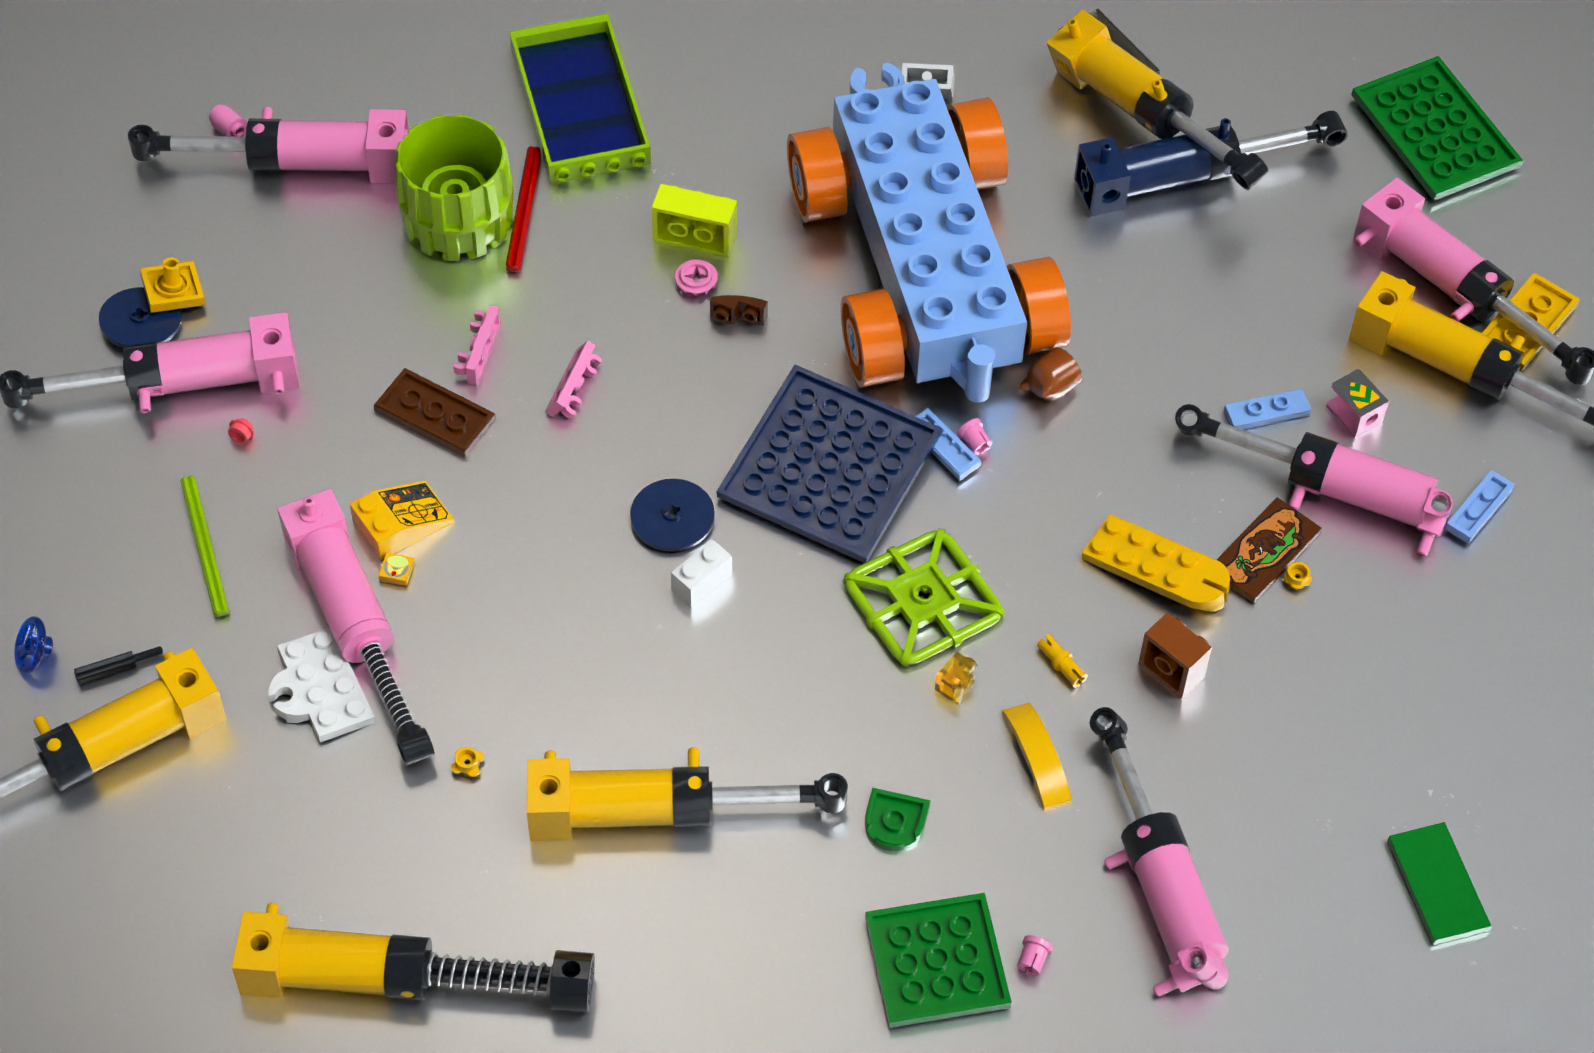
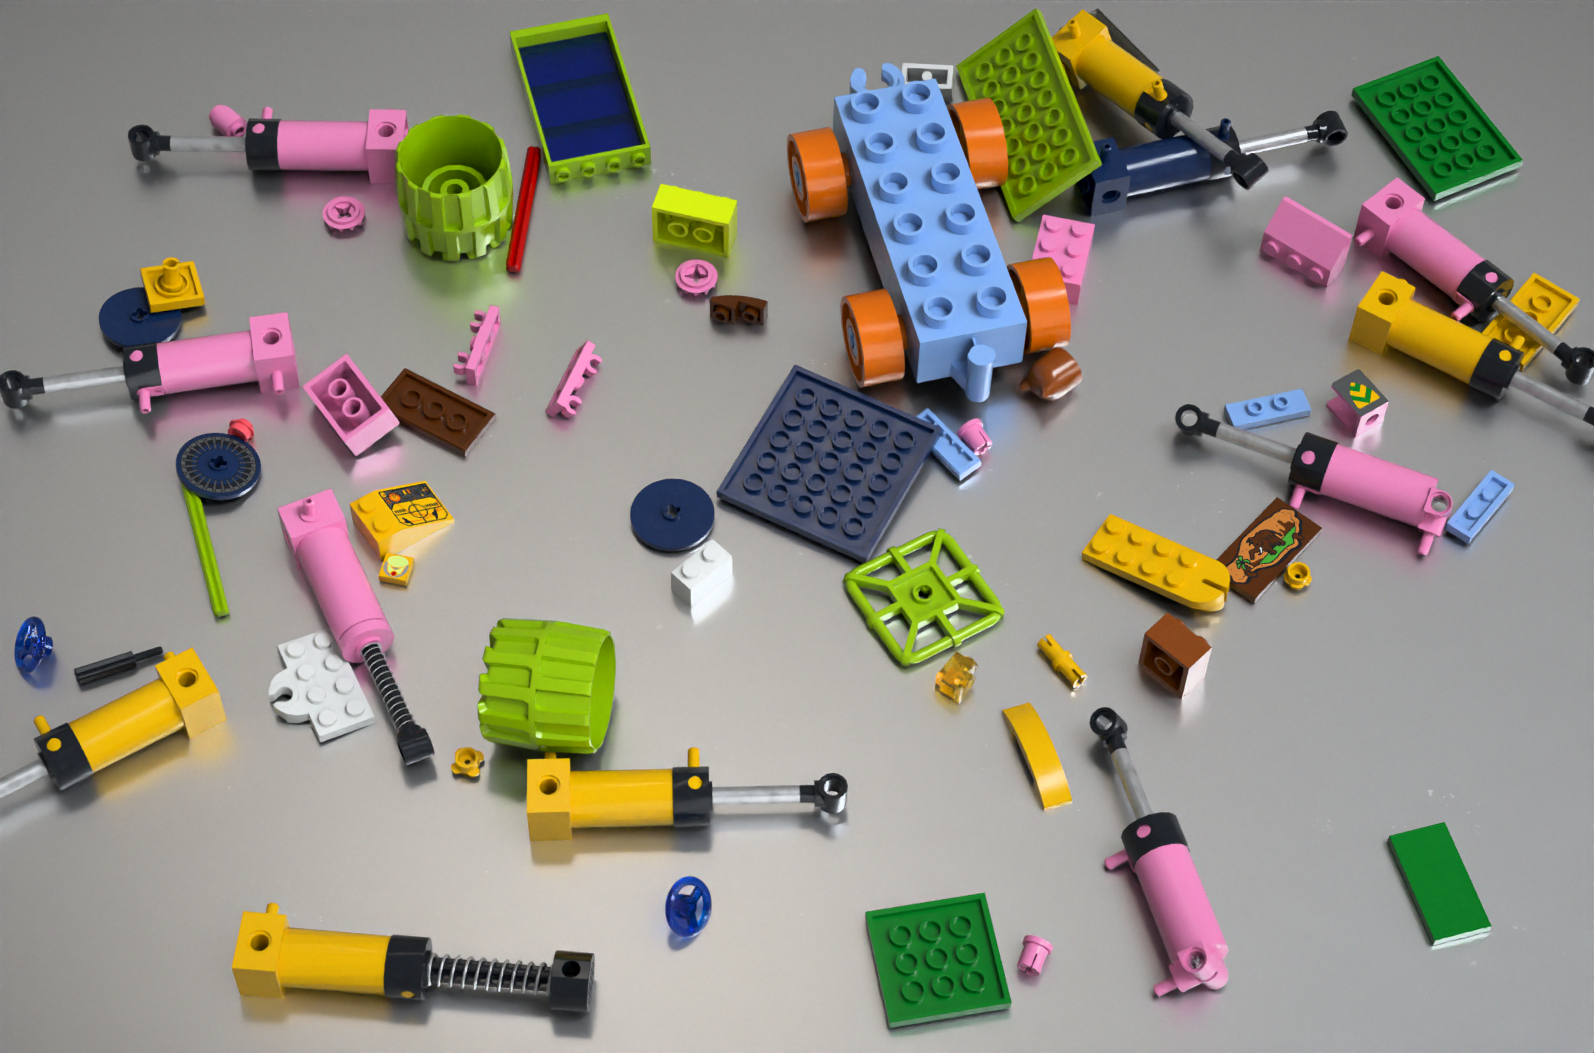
green tile [865,787,930,851] -> none
none -> piece [176,433,261,500]
none -> bright pink brick [302,353,400,456]
none -> bright pink gear [323,196,365,233]
none -> lime wheel [477,618,616,754]
none -> clear blue piece [665,876,712,938]
none -> lime plate [956,8,1102,222]
none -> bright pink brick [1032,214,1095,305]
none -> bright pink slope [1260,196,1352,288]

